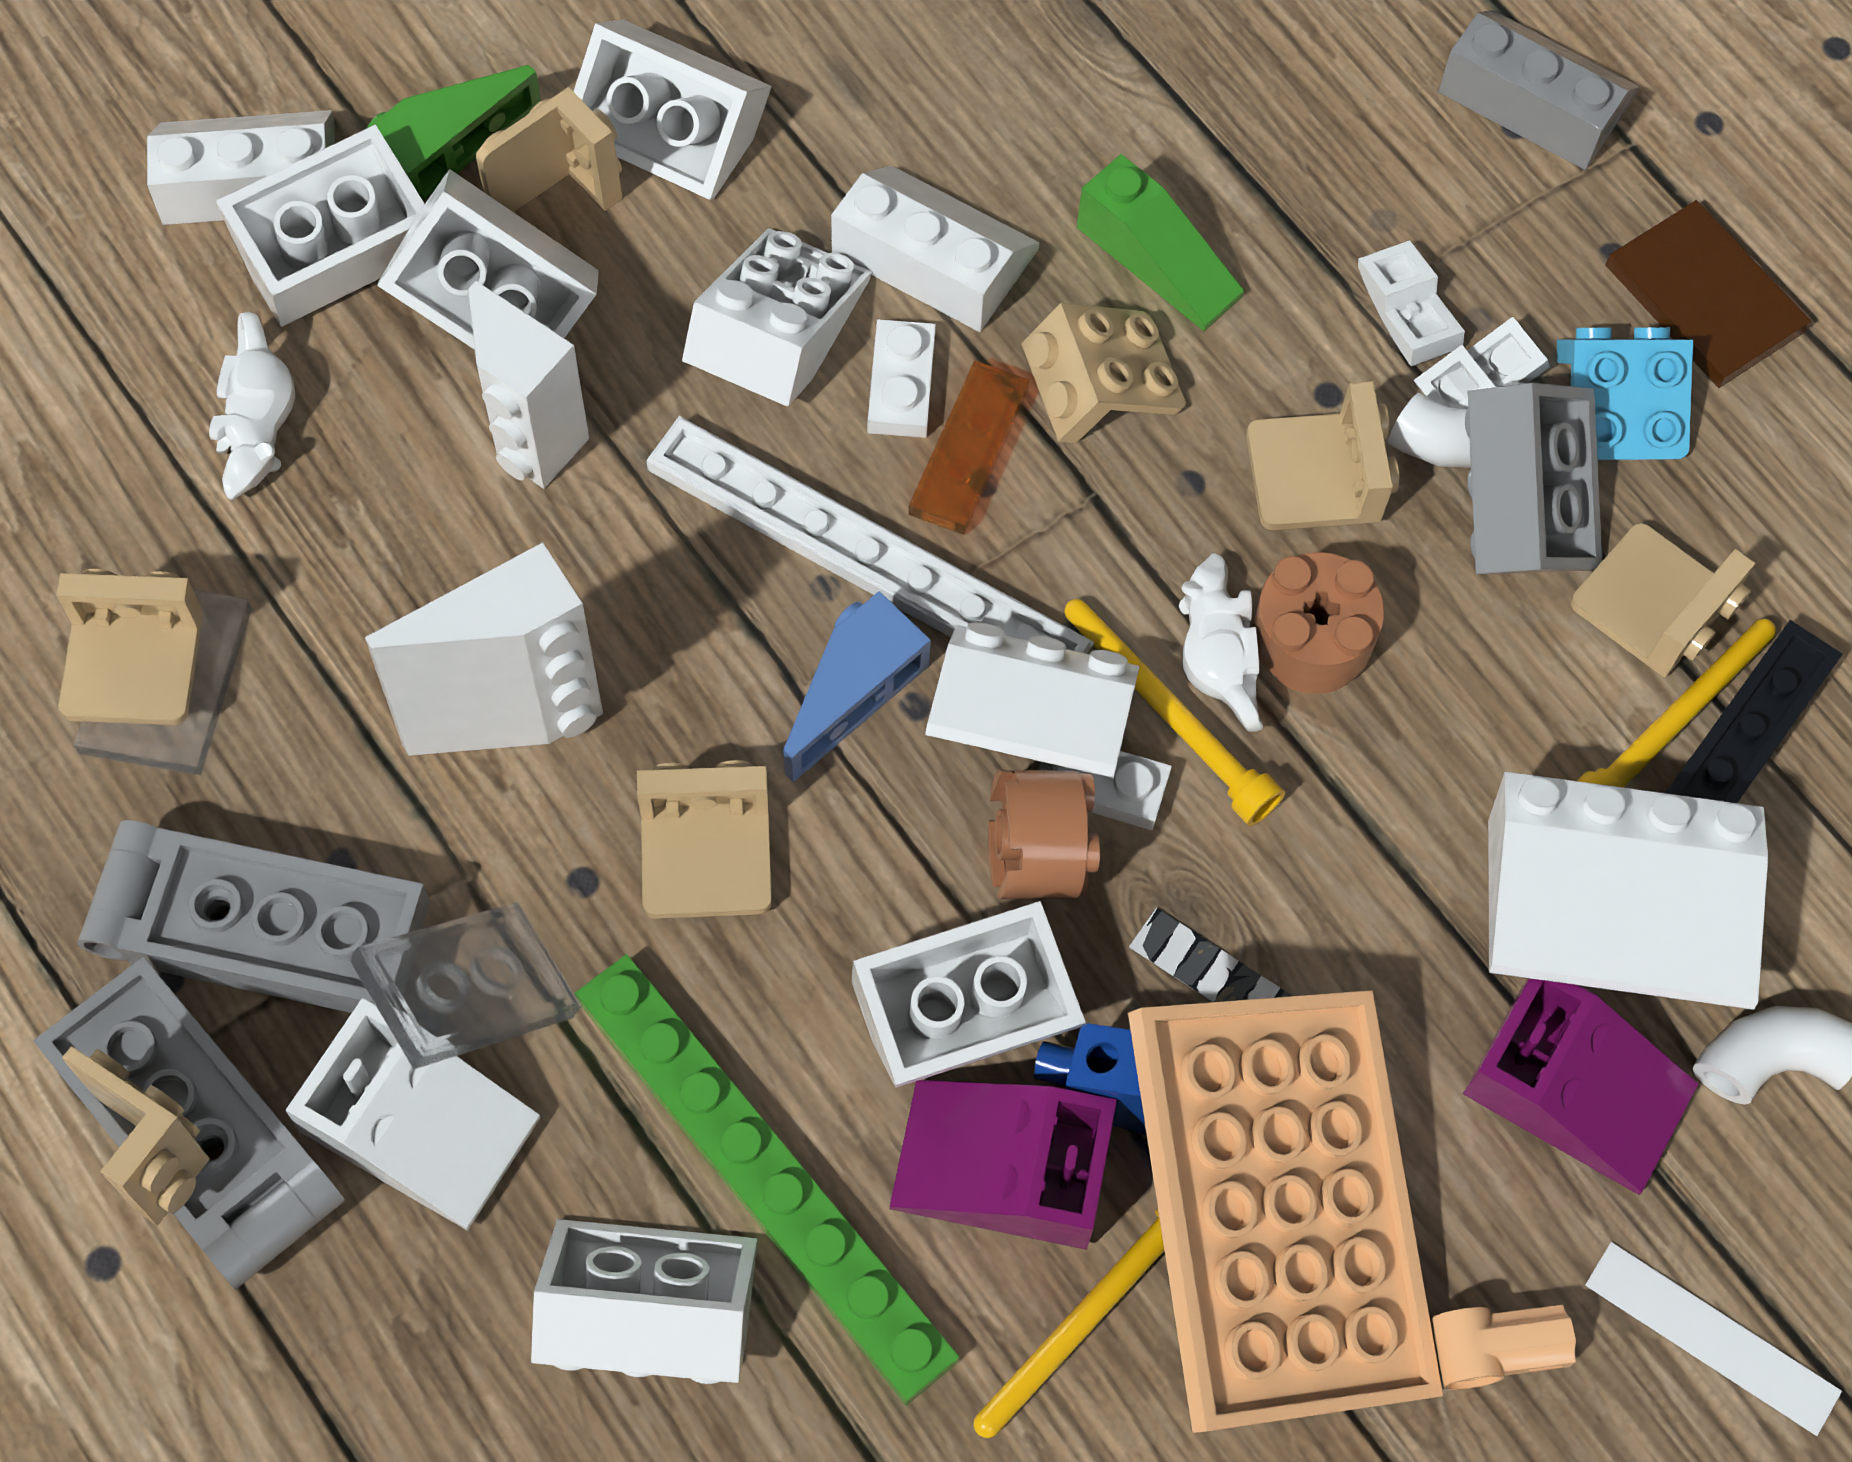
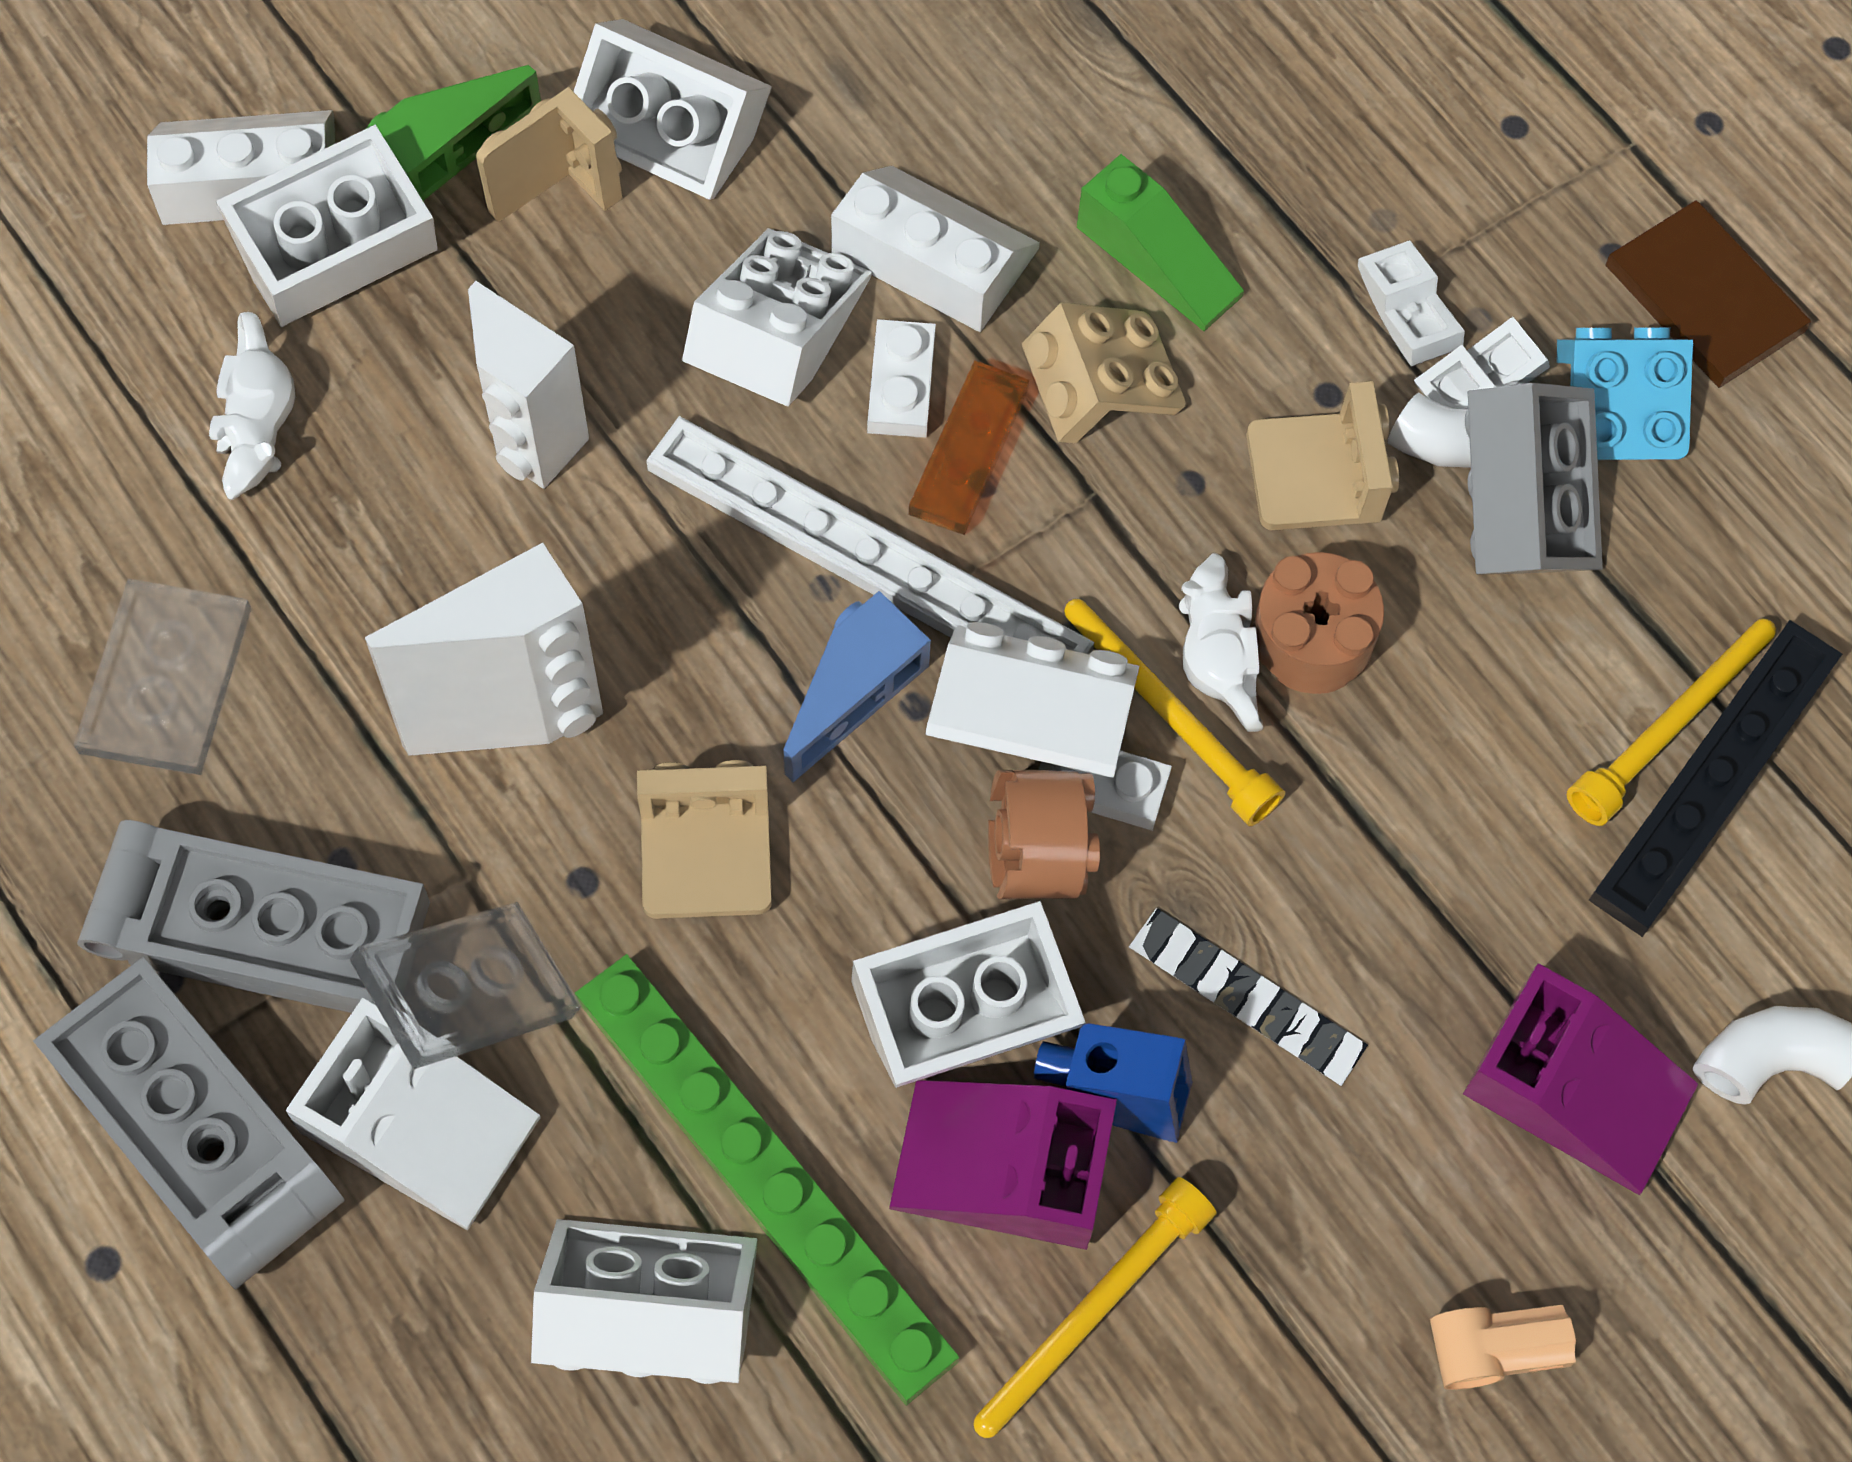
tan bracket [56,569,203,725] -> none
tan bracket [62,1047,210,1226] -> none
white slope [377,169,599,349] -> none
light nougat plate [1128,990,1443,1433] -> none
light grey slope [1438,10,1640,170] -> none
white slope [1488,772,1768,1009] -> none
tan bracket [1571,523,1756,678] -> none
white sticker [1585,1242,1842,1436] -> none

